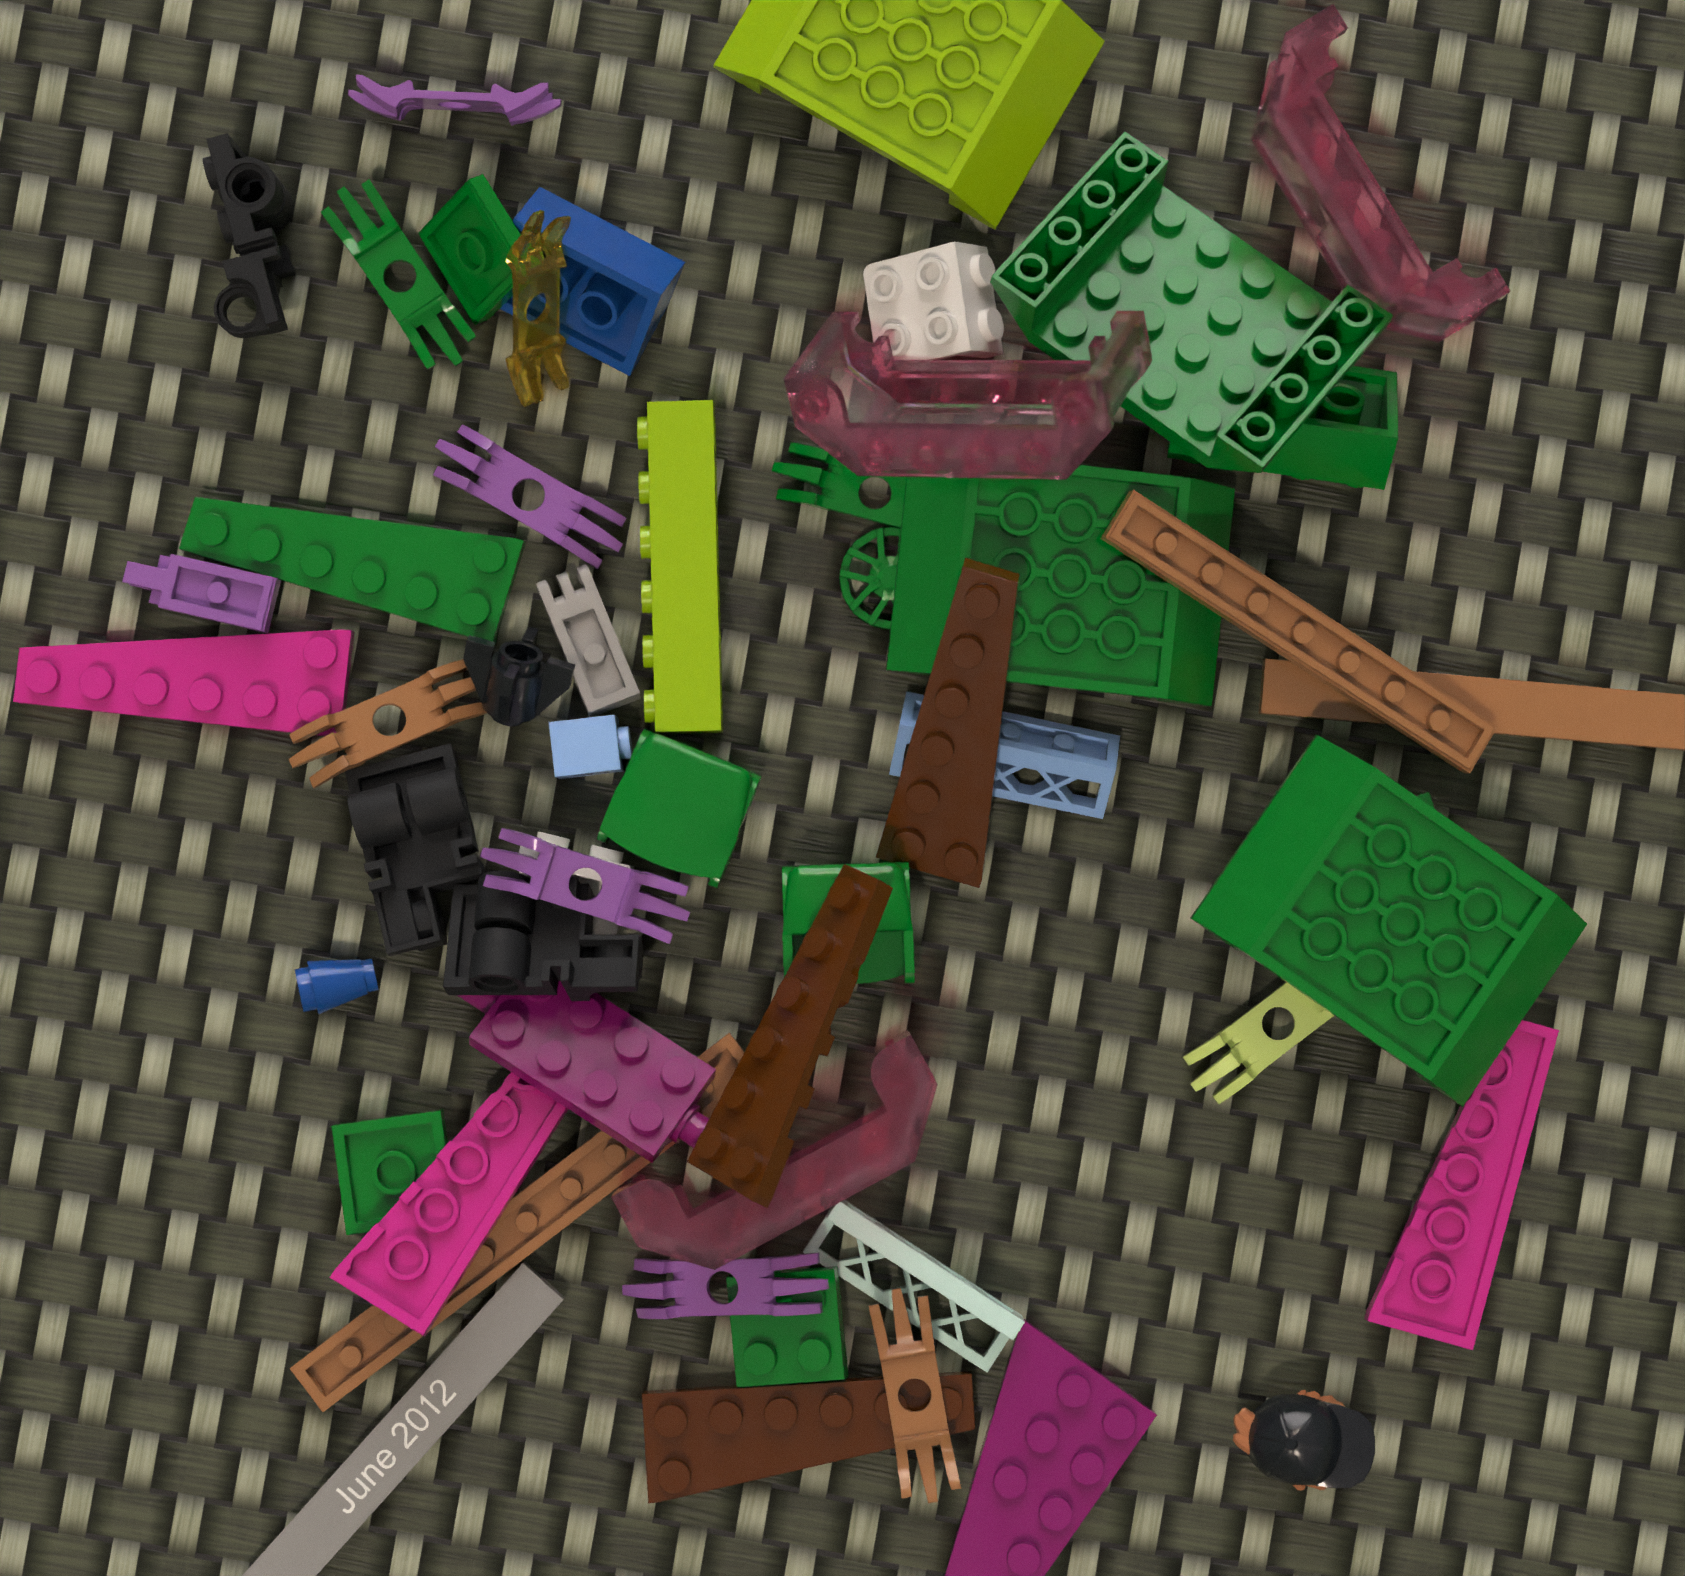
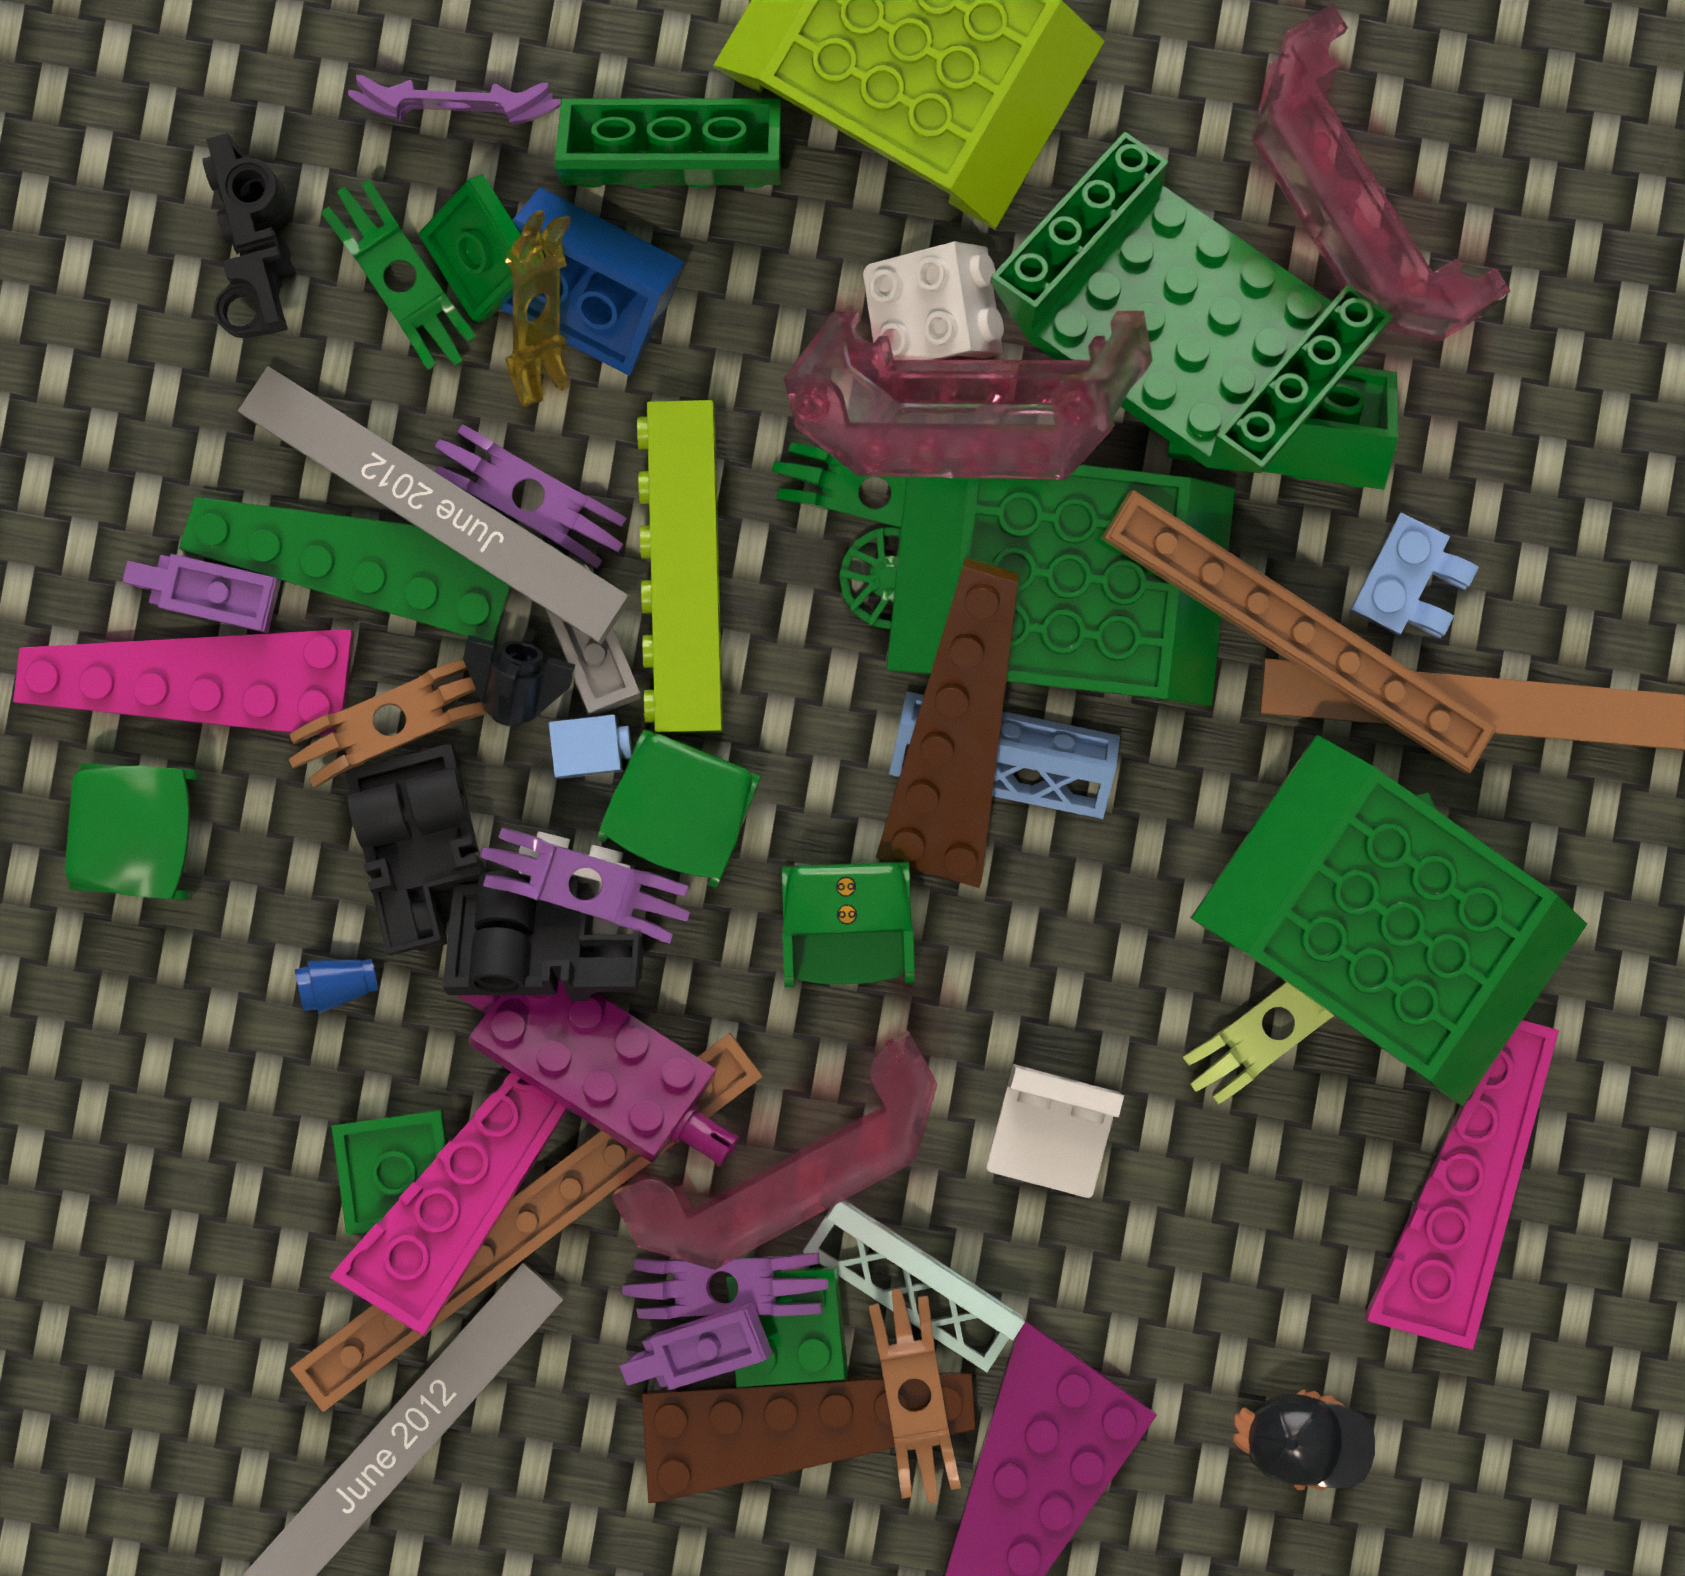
reddish brown wing [687,864,893,1208] -> none
none -> green piece [64,763,203,900]
none -> light grey tile [238,366,631,644]
none -> green slope [554,99,782,188]
none -> medium lavender hinge [619,1302,773,1390]
none -> white bracket [986,1064,1124,1198]
none -> light blue plate [1350,513,1479,639]

